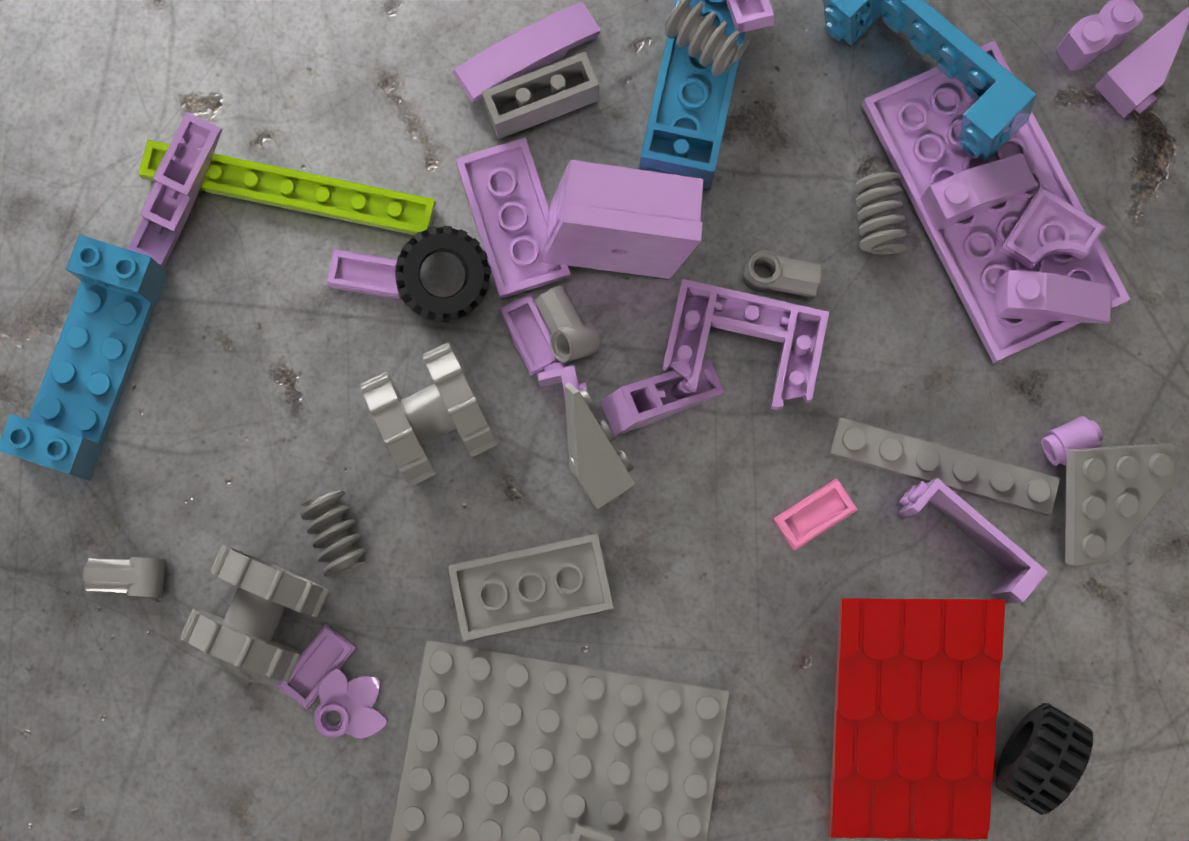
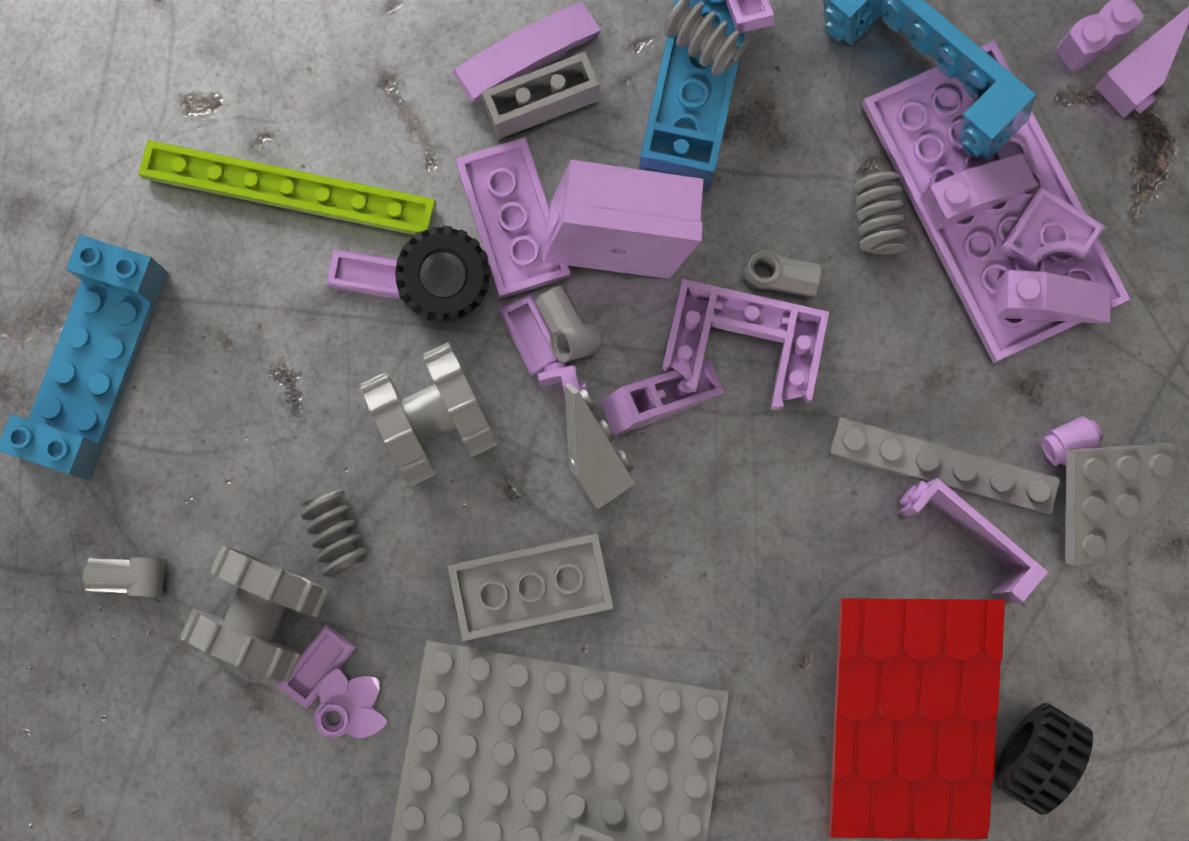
lavender slope [127,112,222,268] -> none
bright pink tile [772,478,858,551] -> none

